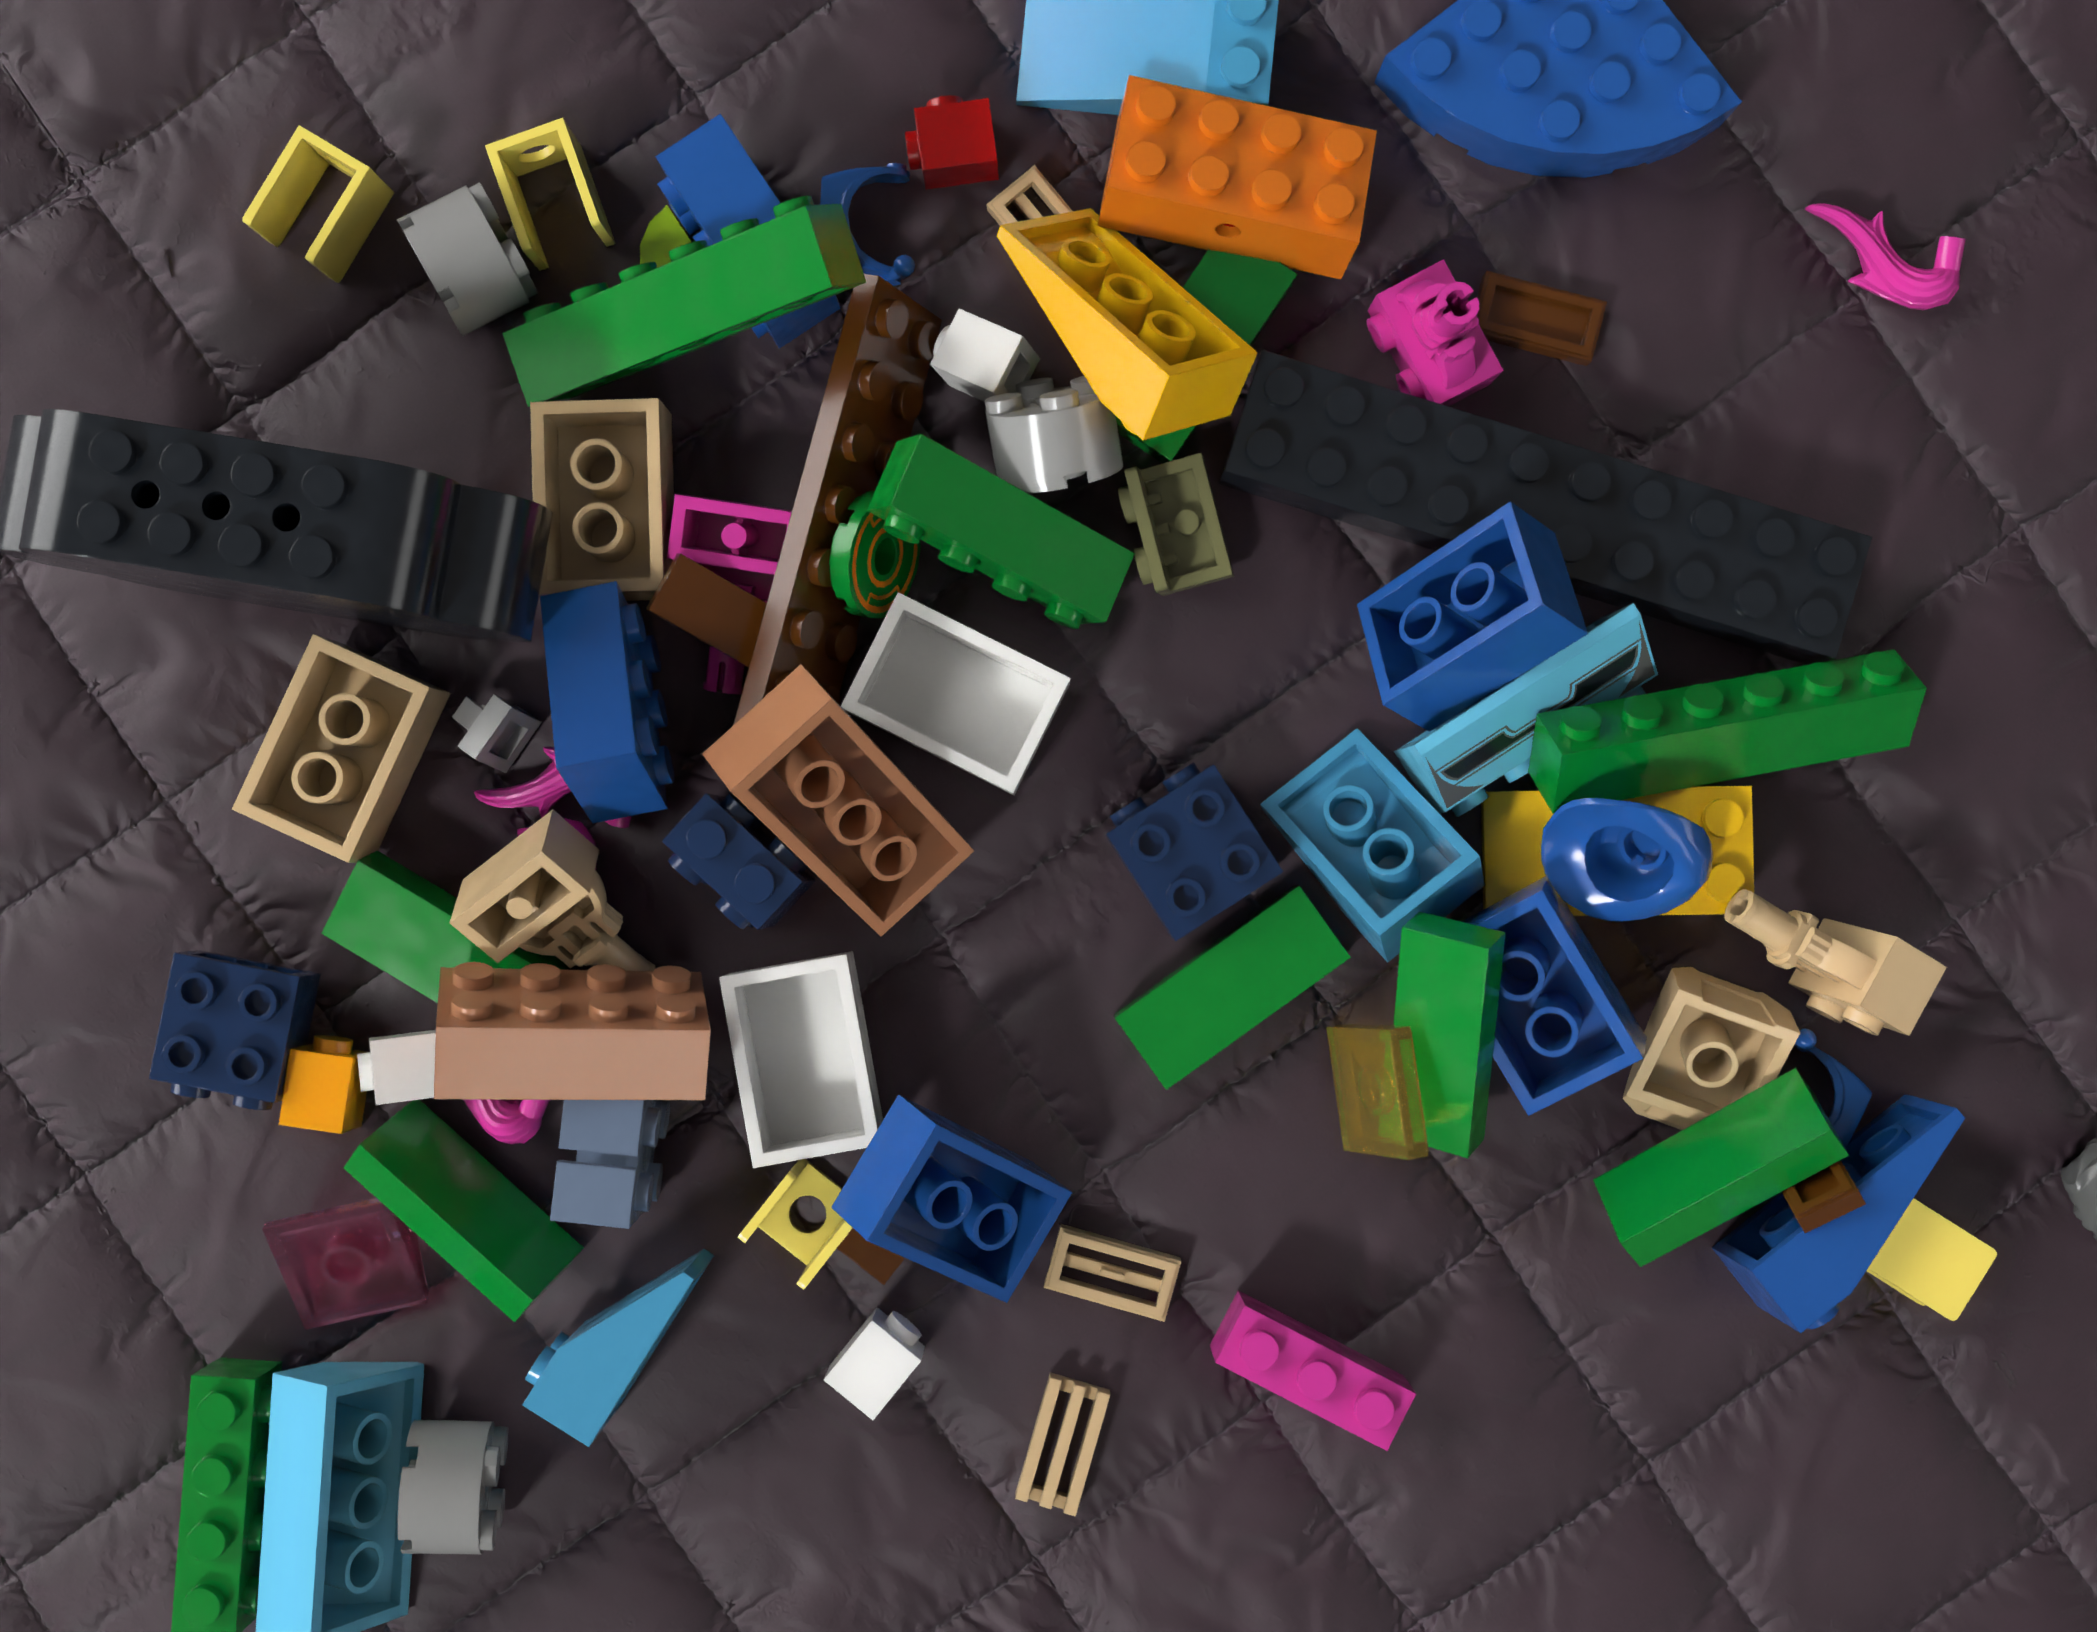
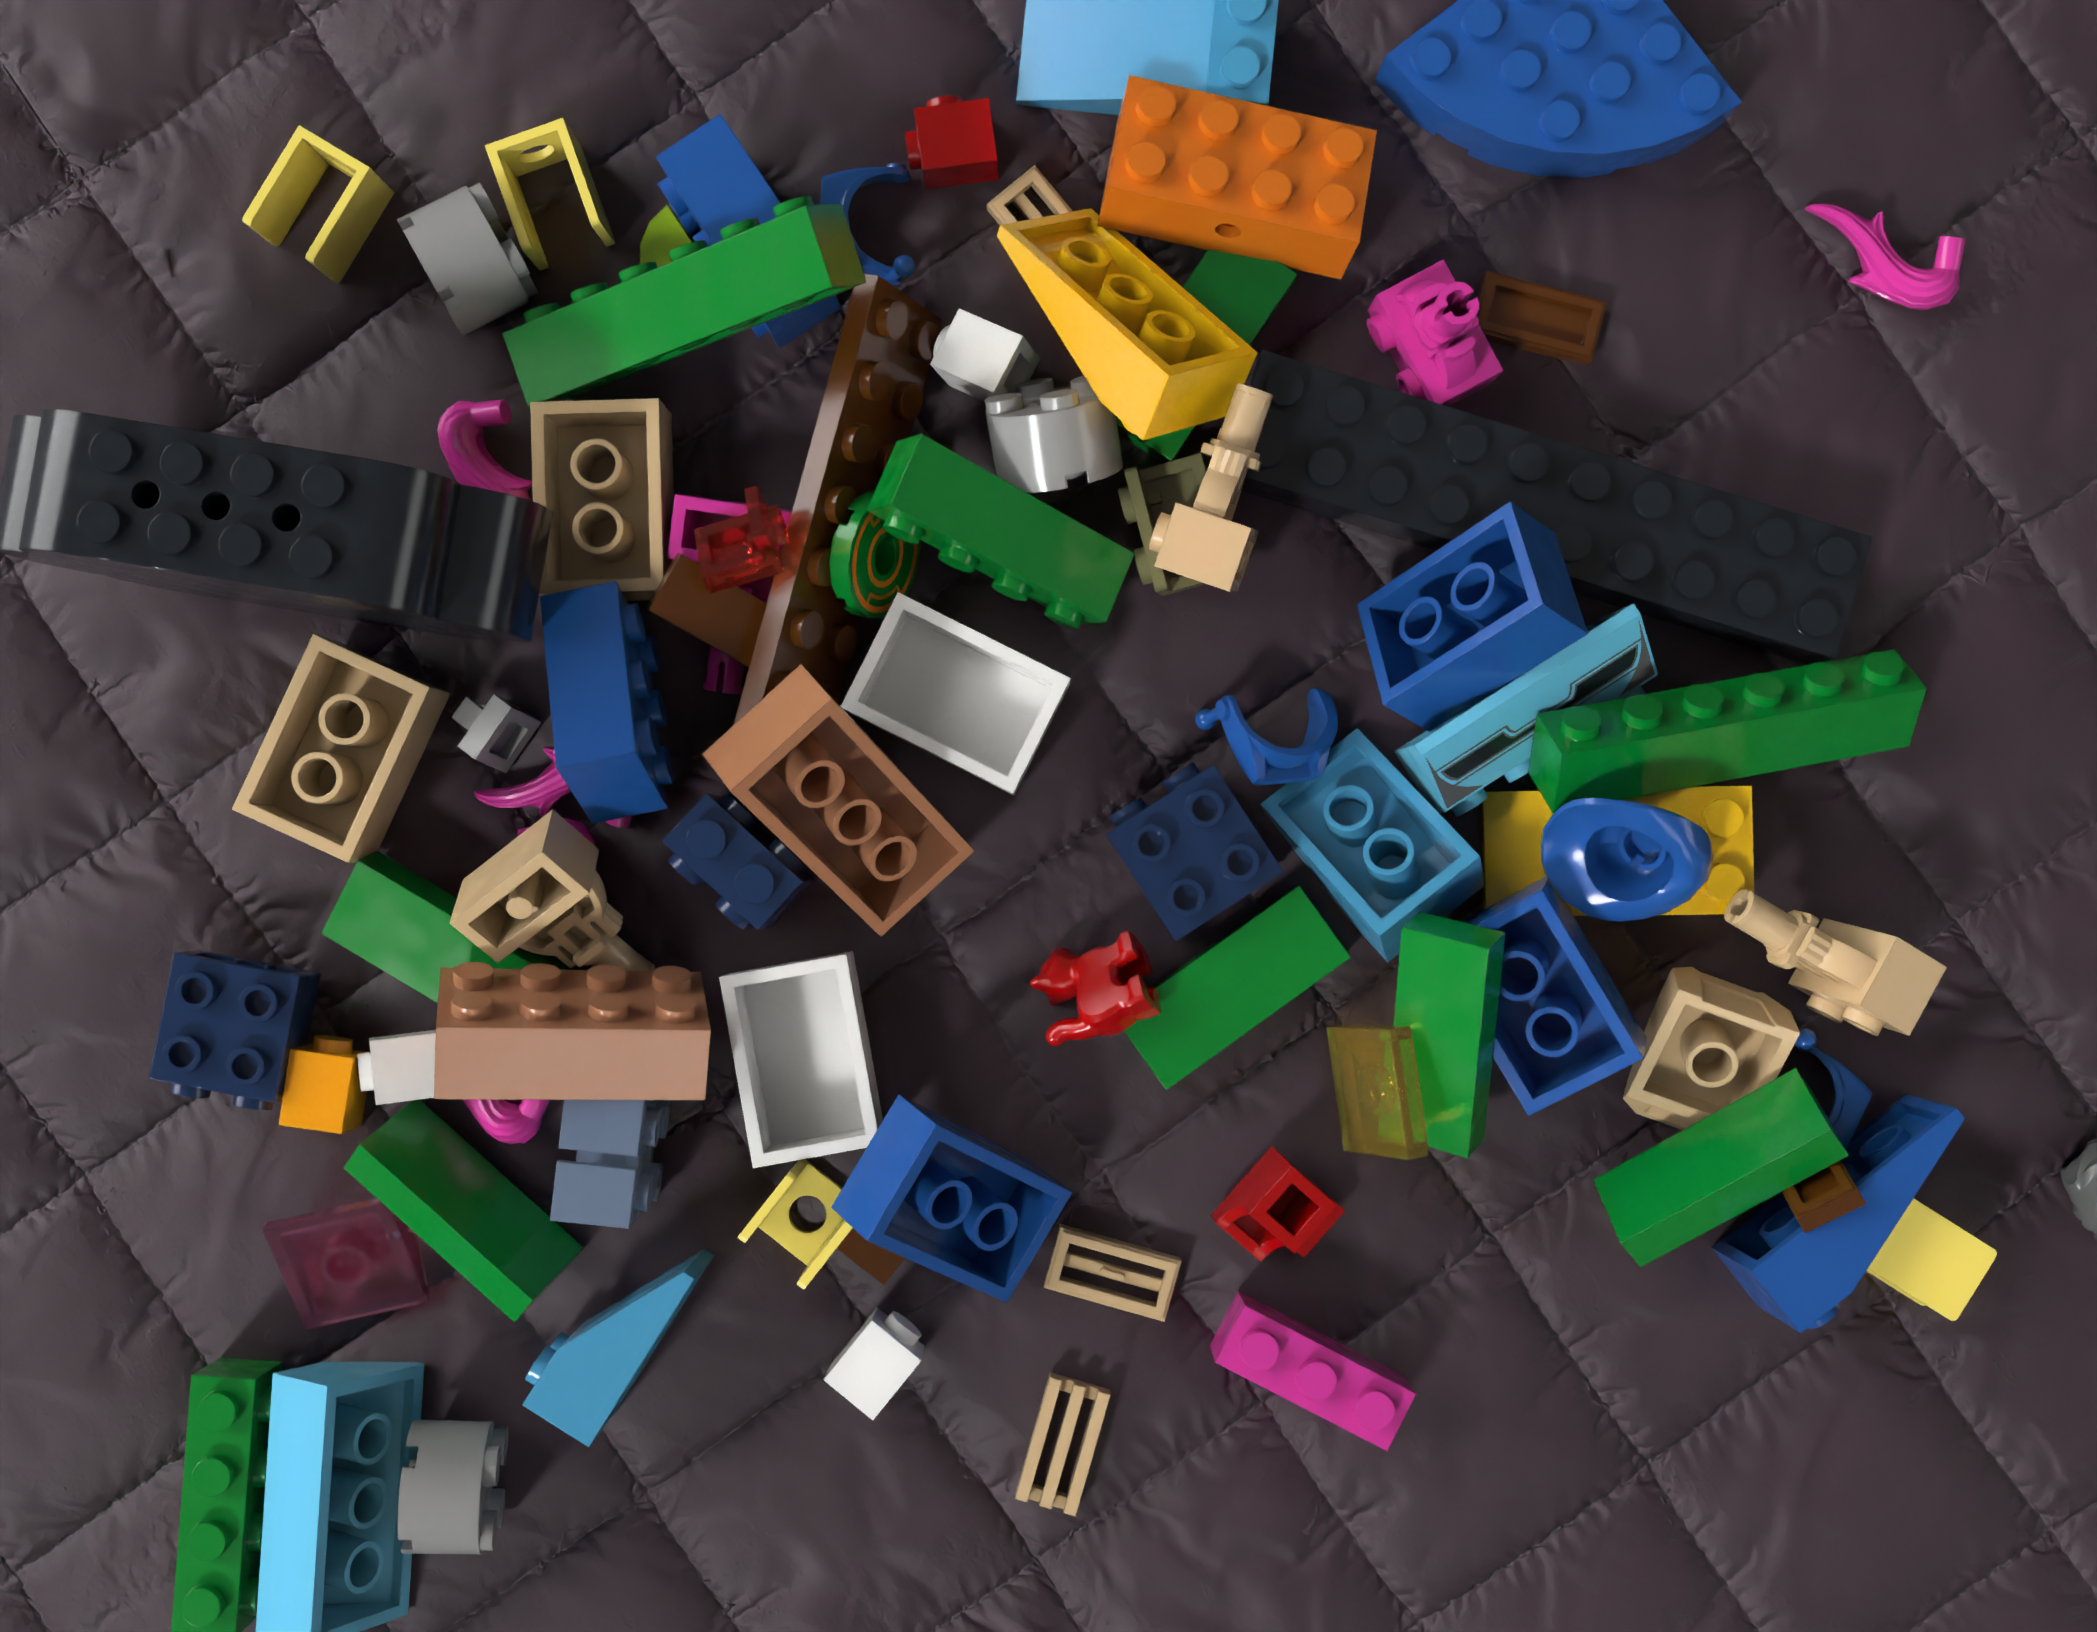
none -> dark pink piece [437,399,532,501]
none -> clear red bracket [694,485,789,594]
none -> red animal [1030,930,1161,1046]
none -> tan brick [1149,383,1273,592]
none -> blue helmet [1195,688,1338,786]
none -> red brick [1210,1146,1345,1262]

